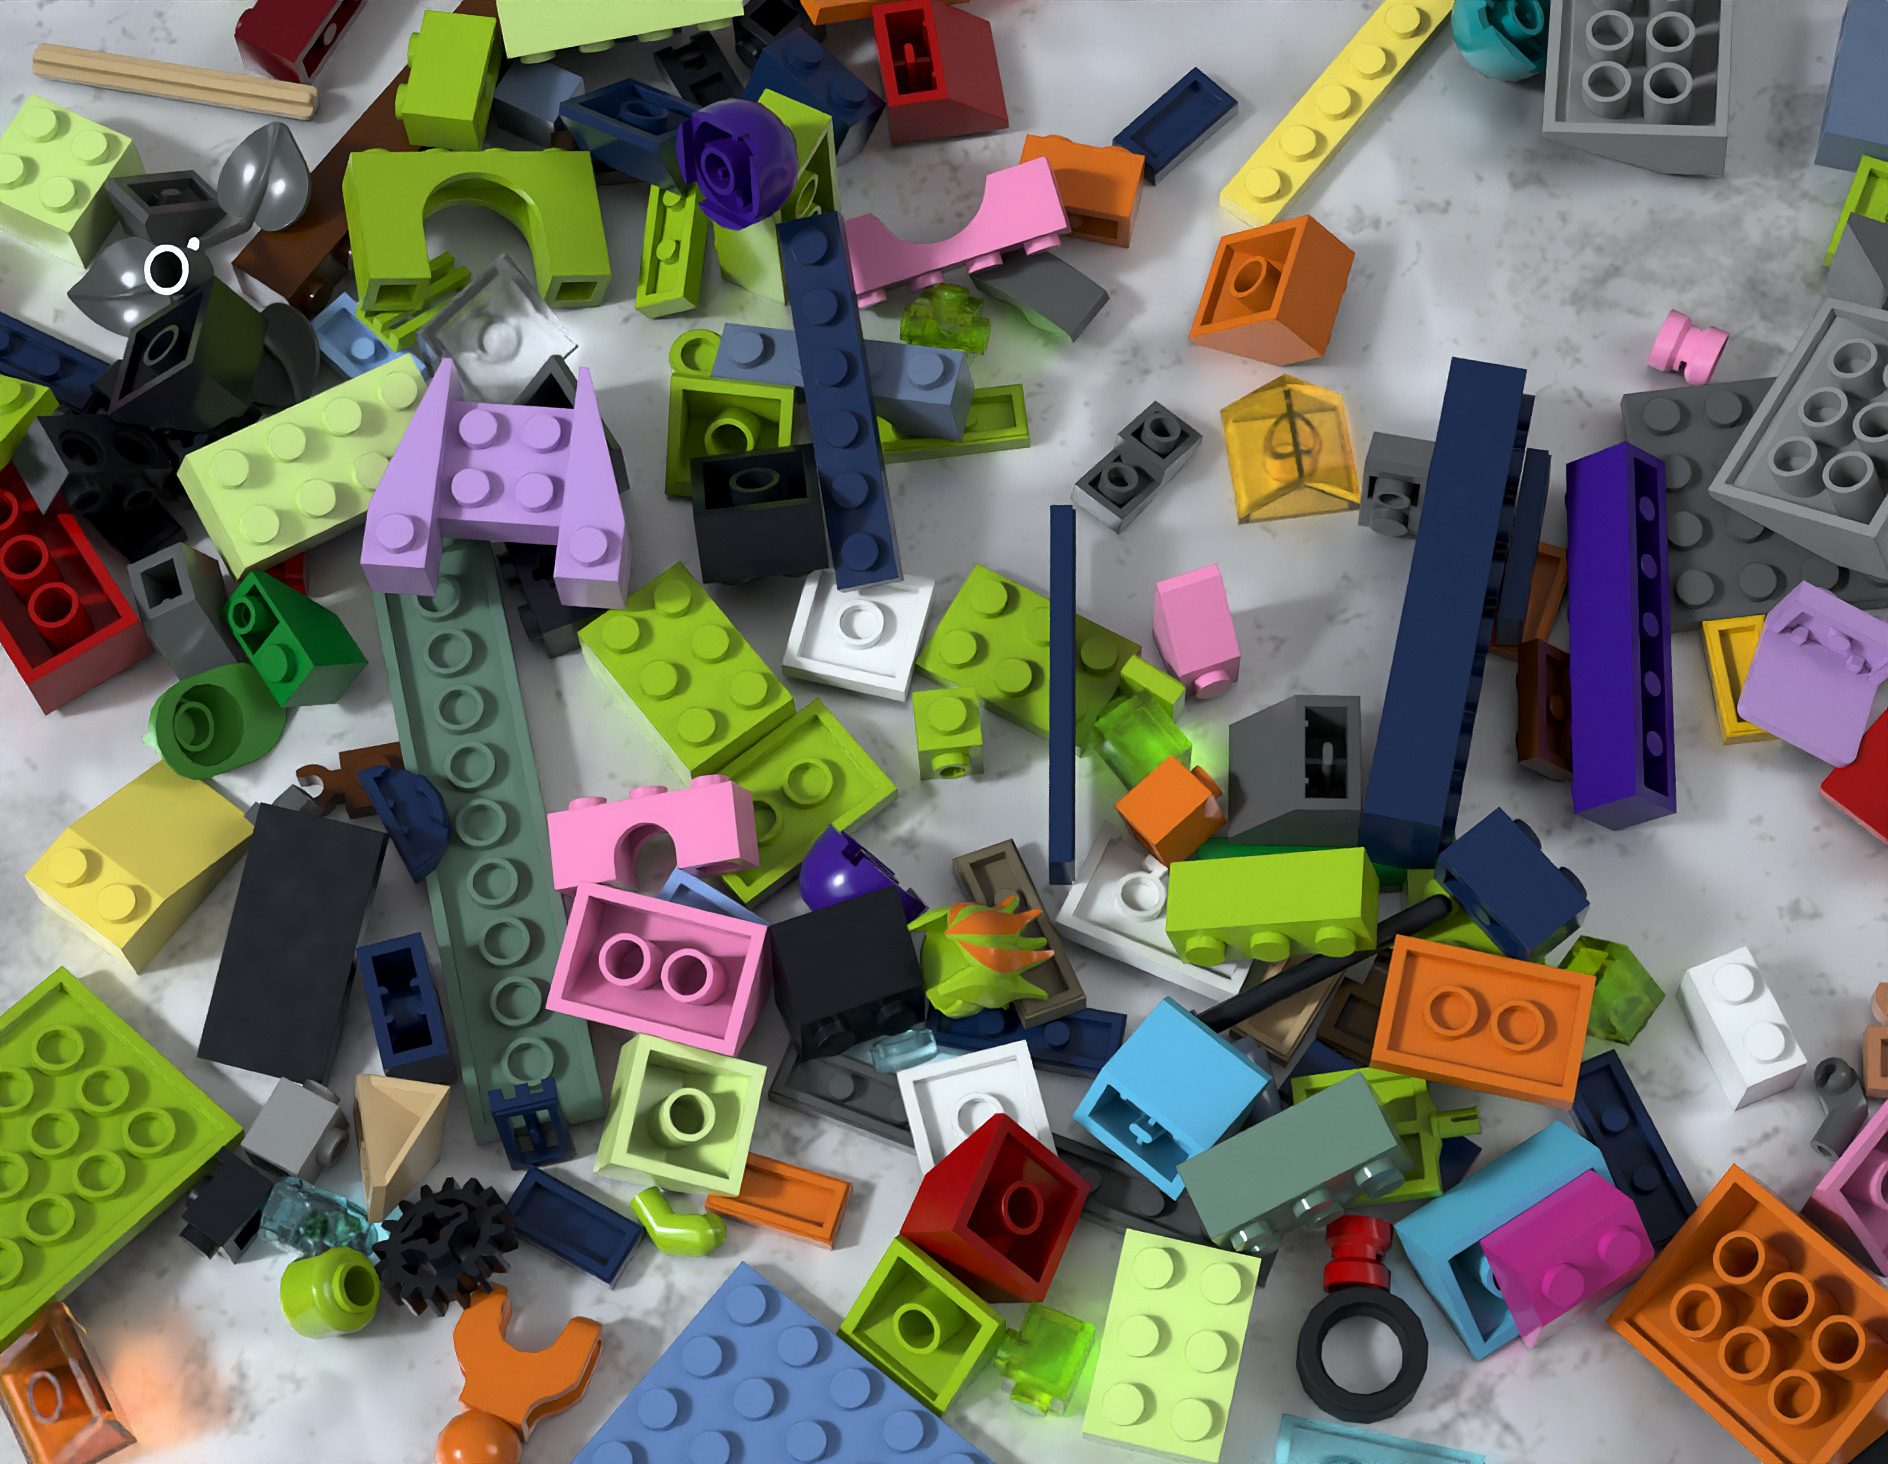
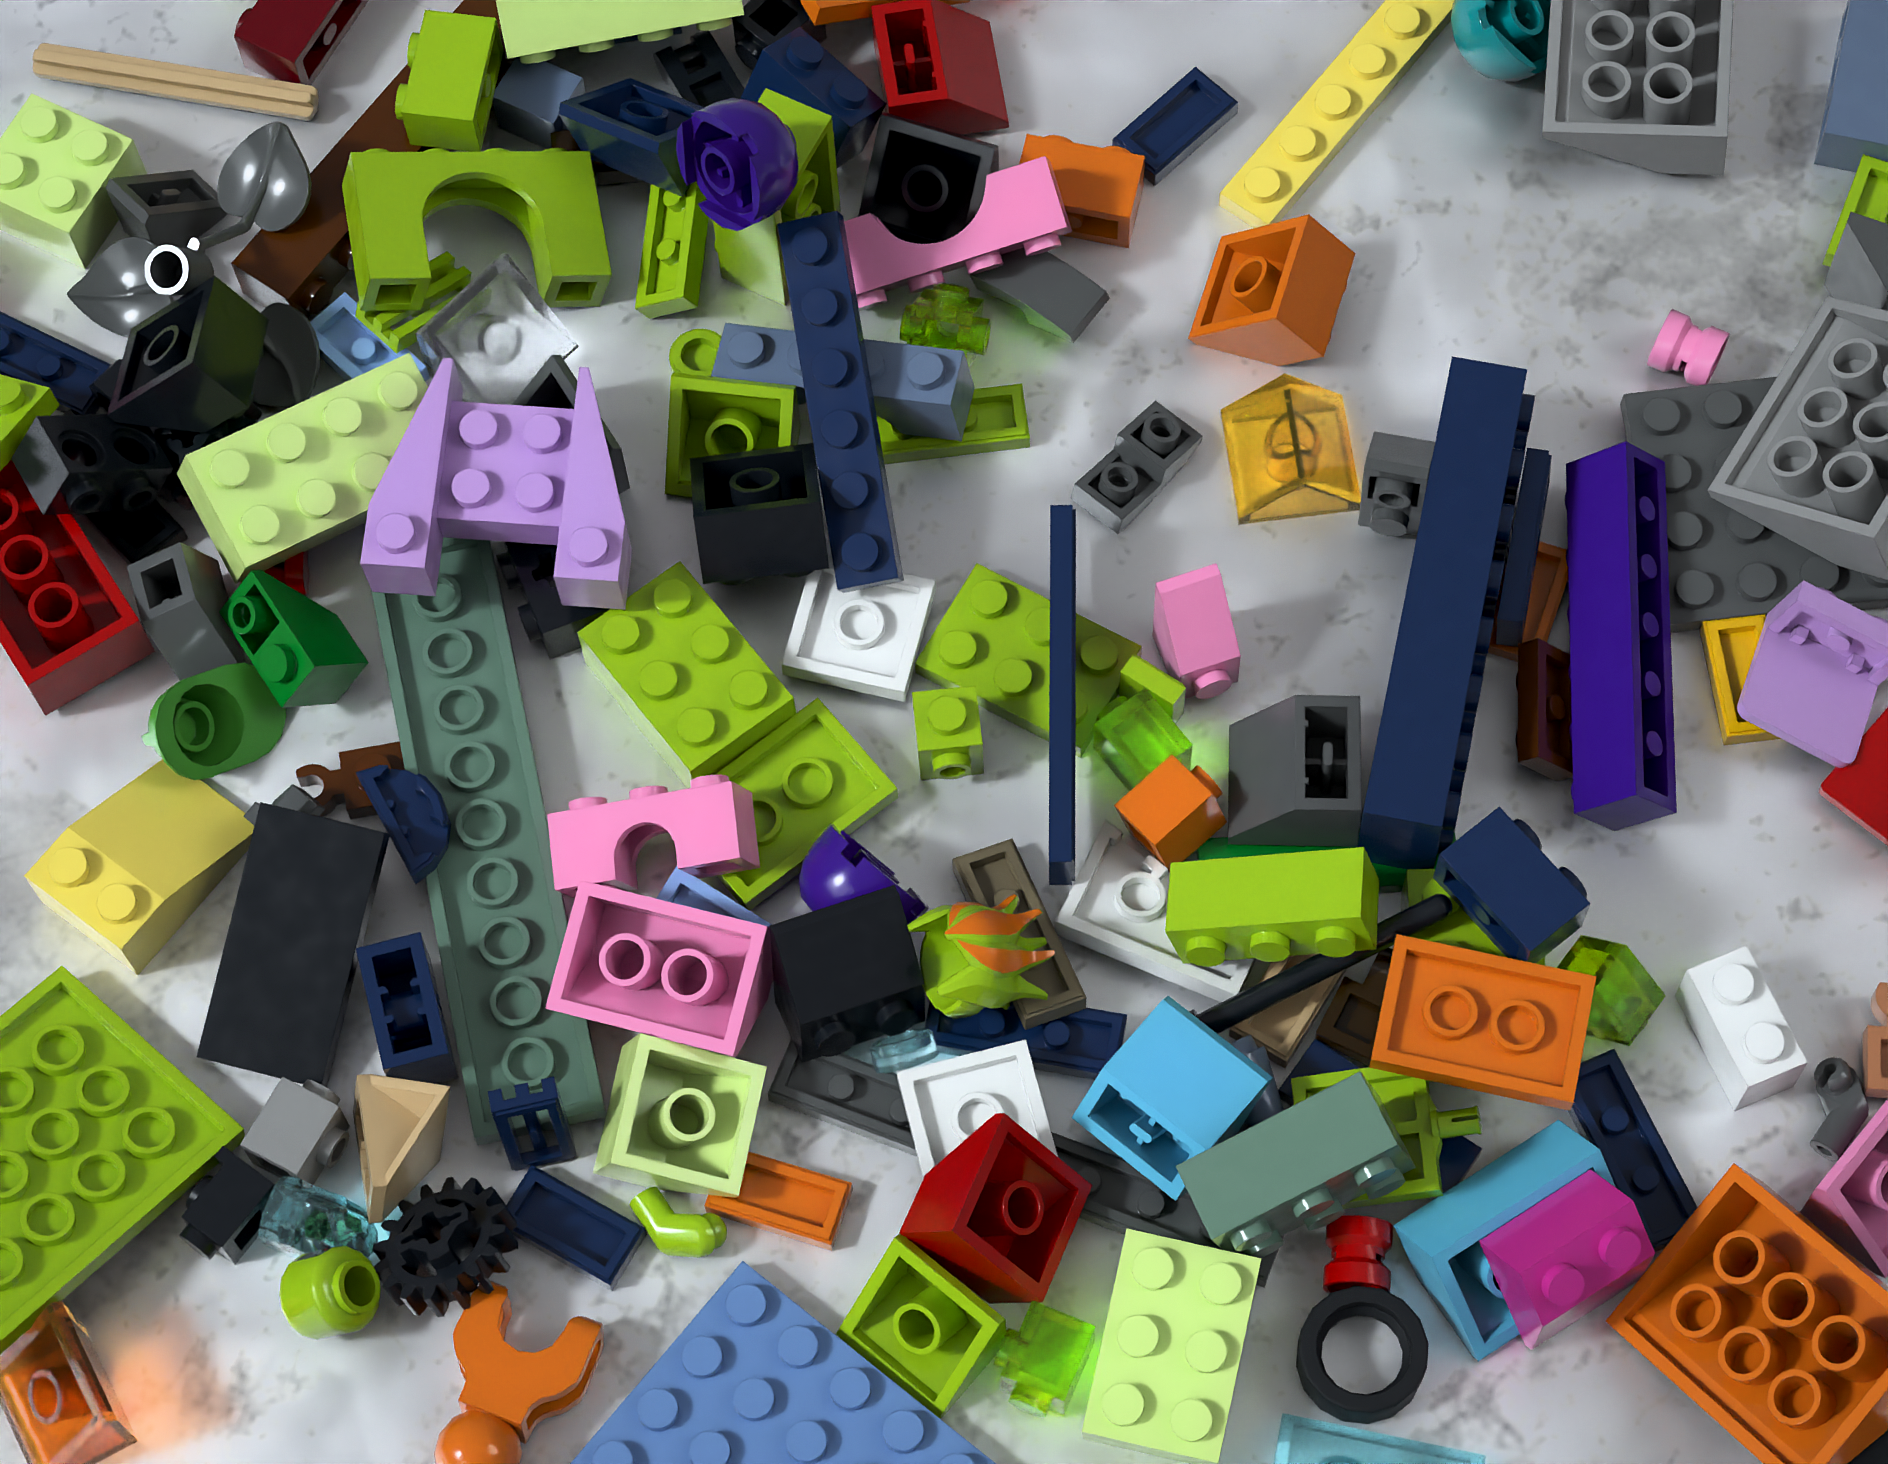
none -> black slope [858,112,999,244]

